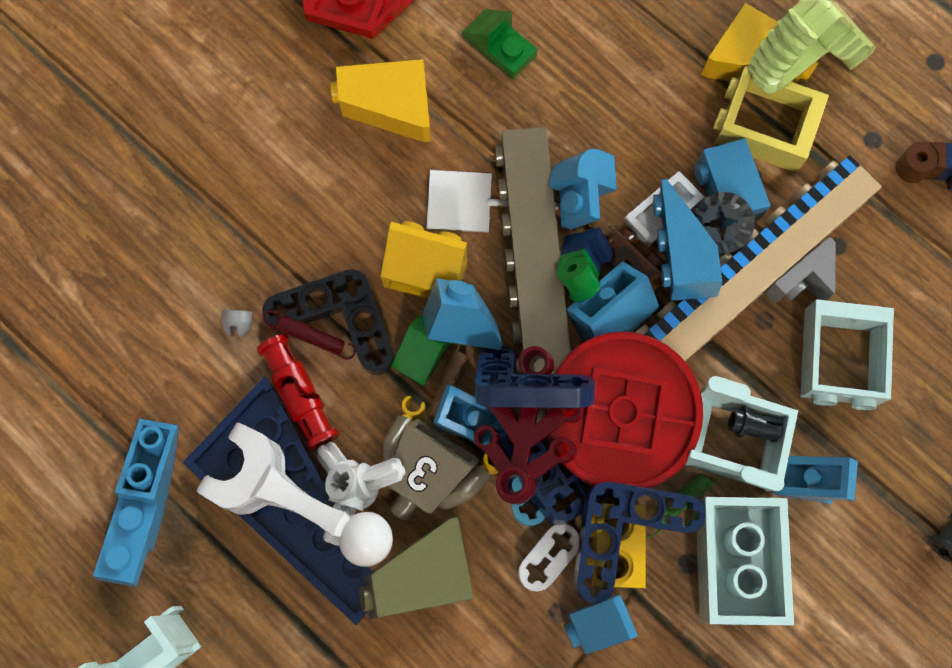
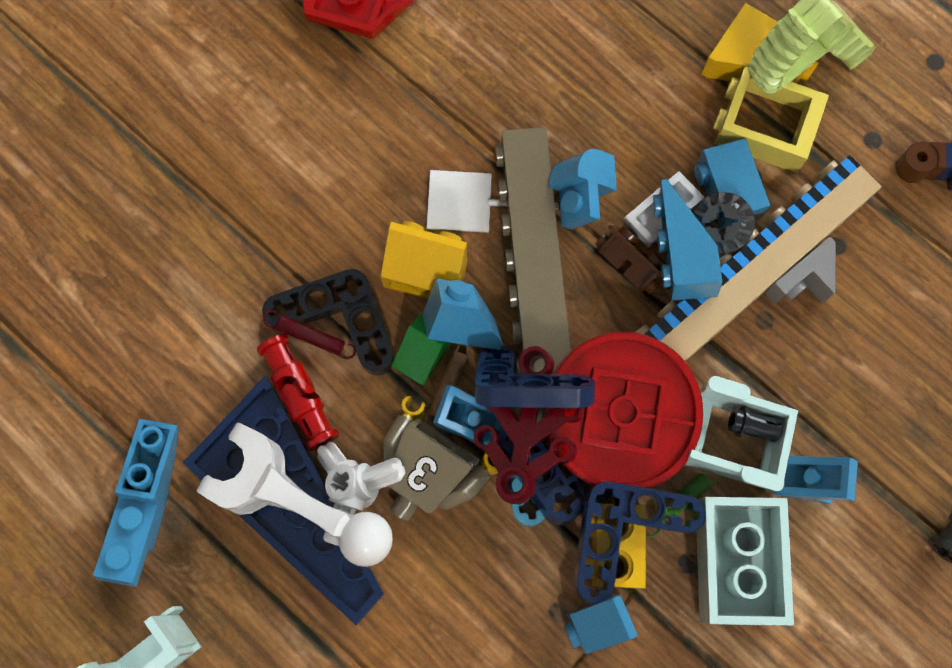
light grey hinge [221,310,253,337] -> none
yellow slope [331,59,431,142] -> none
olive slope [359,517,473,619] -> none
green slope [462,9,538,79] -> none
white beam [518,524,579,592] -> none
leg [557,227,613,302] -> none
dark azure brick [566,261,660,342] -> none
light aqua window [800,299,894,410] -> none

